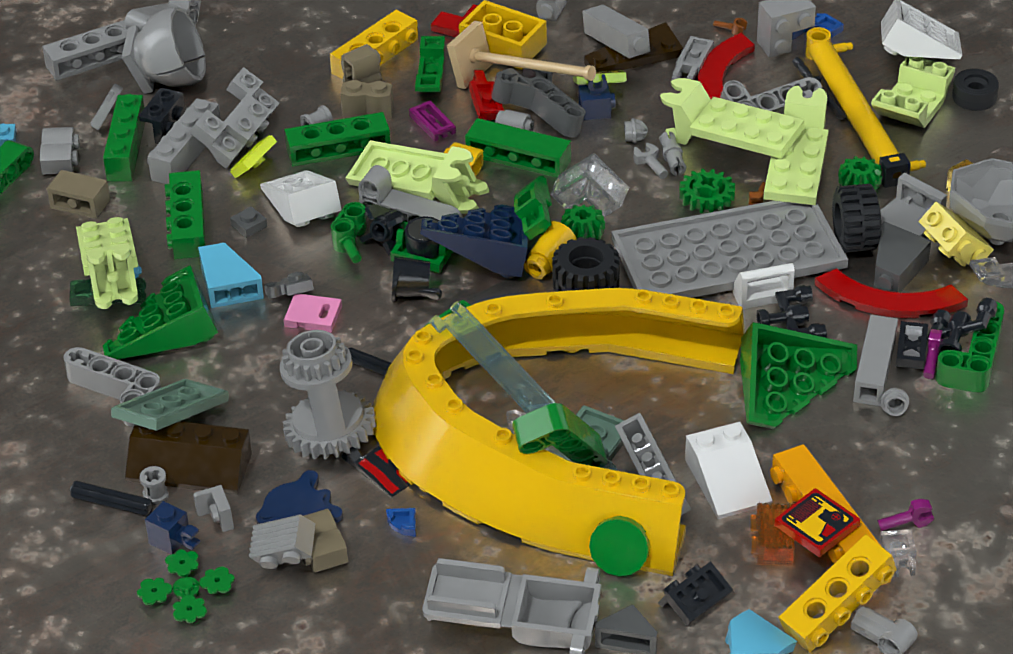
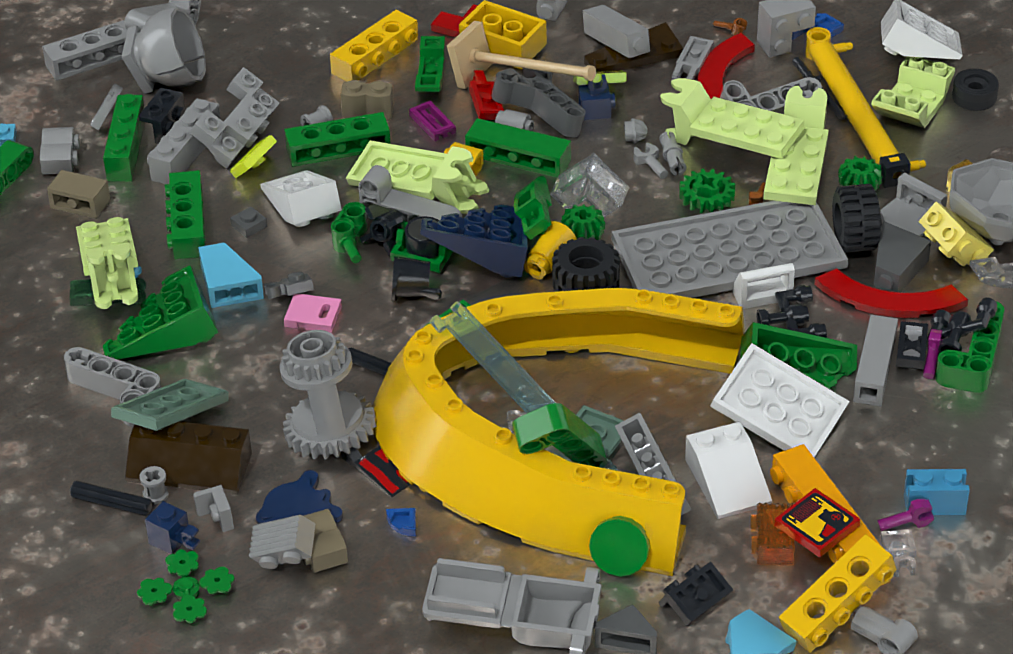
dark tan brick [341,44,382,84] -> none
light grey plate [880,388,909,416] -> none
none -> white plate [710,343,850,458]
none -> dark azure brick [904,469,970,515]

